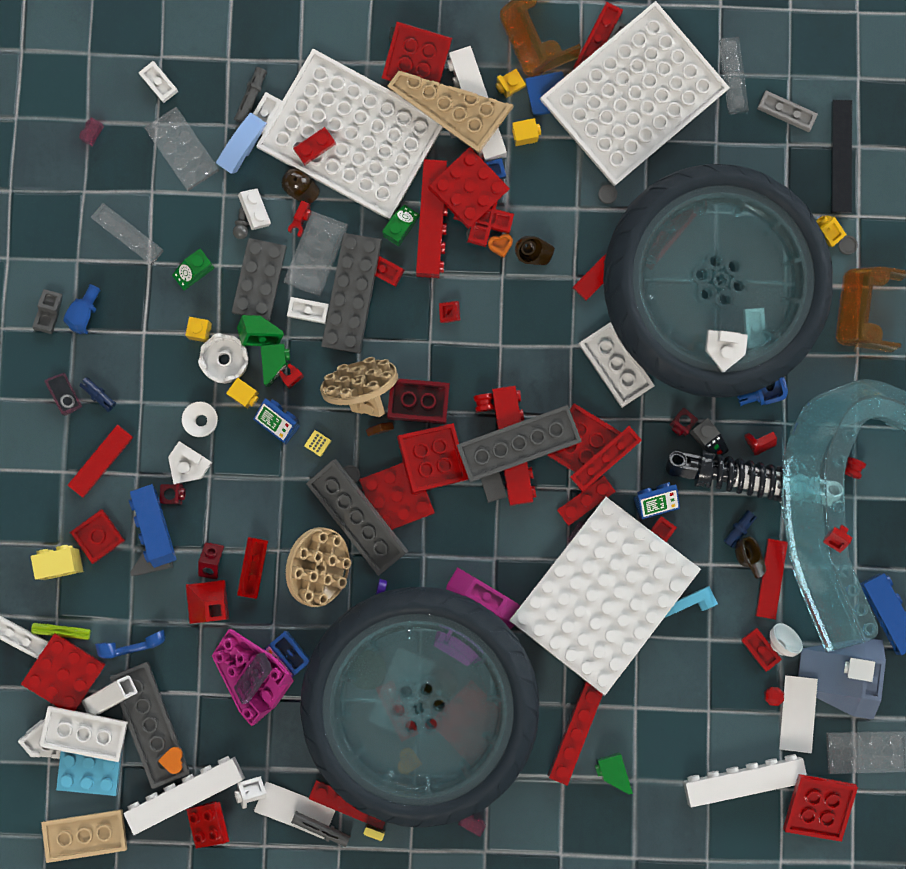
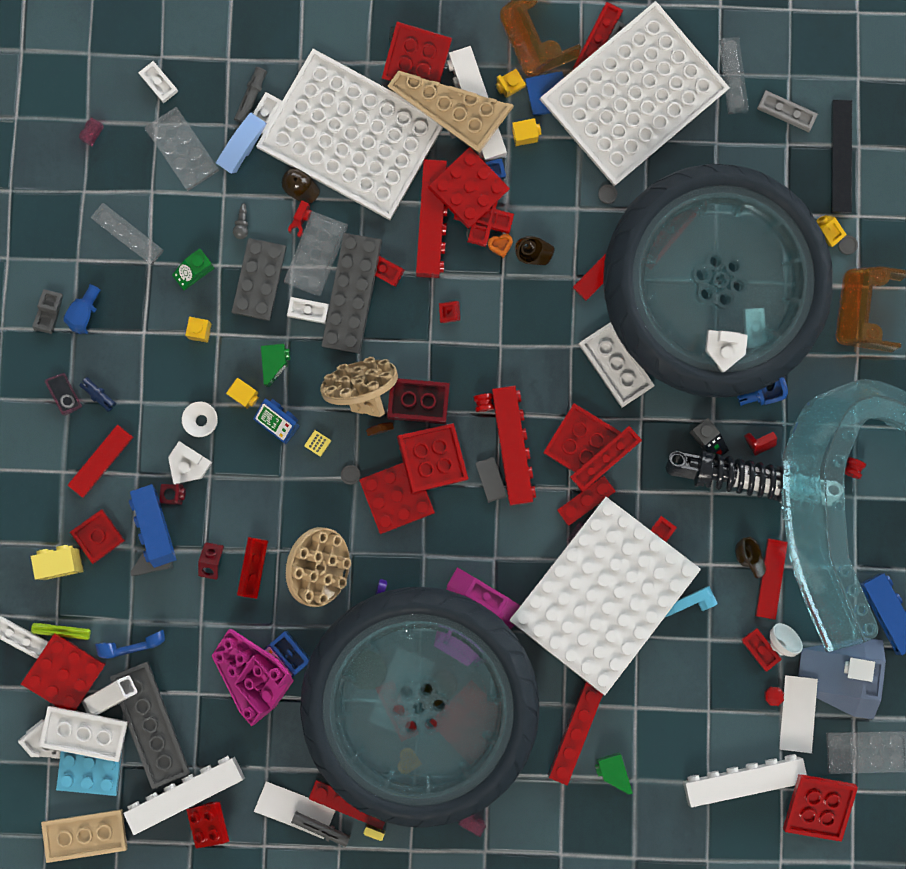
orange tile [158,747,183,774] -> none
red slope [186,580,229,624] -> none
white plate [198,334,249,384] -> none
clear purple plate [234,653,272,704] -> none
white bracket [234,776,267,809] -> none
green slope [237,315,284,346] -> none
white plate [238,189,271,230] -> none
red tile [279,364,304,389] -> none
red plate [293,127,336,166] -> none
dark grey plate [306,459,409,576] -> none
green slope [382,205,420,247] -> none
dark grey plate [457,405,582,483] -> none
slope [634,482,680,520] -> none
dark red bracket [669,408,698,437] -> none
dark blue pin [724,510,757,549] -> none
red tile [823,524,853,553] -> none

